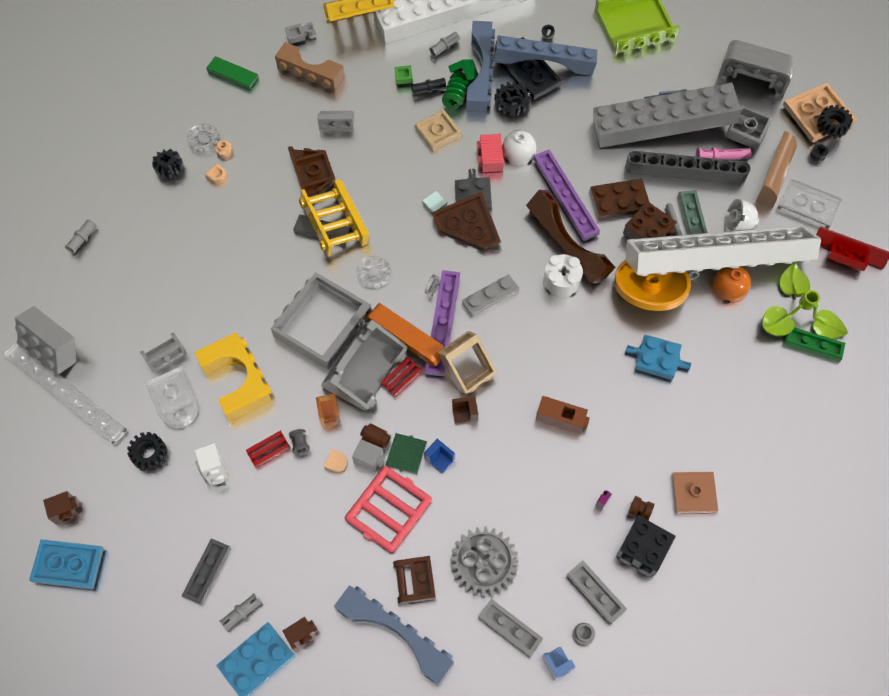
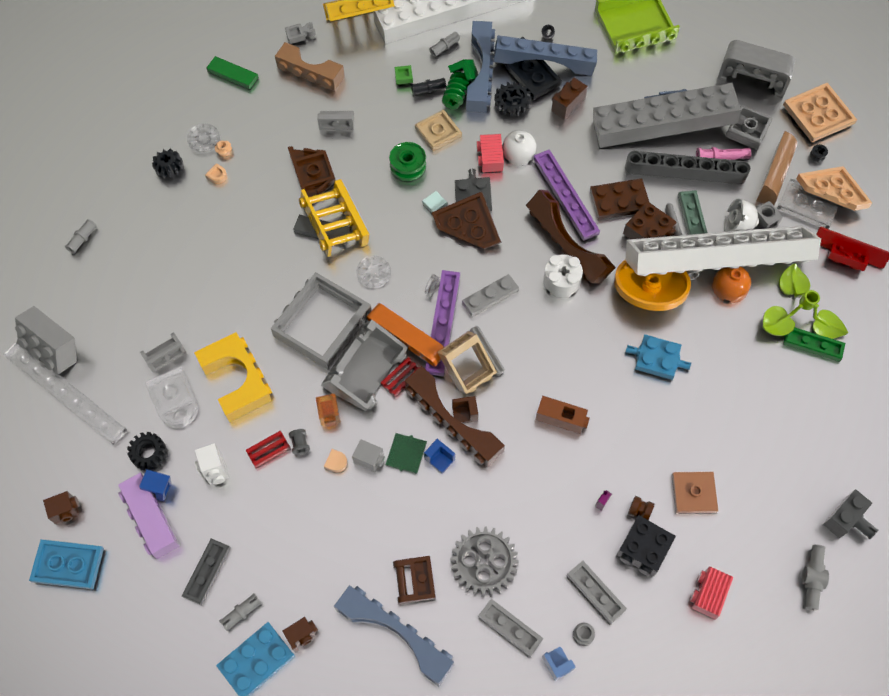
coral bar [345,466,432,552] -> none
reddish brown brick [360,423,391,450] -> none
black tyre [817,105,853,139] -> none
none -> lavender brick [118,472,180,559]
none -> blue panel [140,469,171,502]
none -> green wheel [389,142,426,181]
none -> reddish brown arch [405,366,505,468]
none -> light grey axle [470,326,505,376]
none -> reddish brown brick [551,77,588,120]
none -> coral brick [690,566,733,620]
none -> light grey brick [755,201,783,229]
none -> light nougat plate [796,166,872,211]
none -> light grey pin [802,544,829,611]
none -> dark grey brick [823,489,879,540]

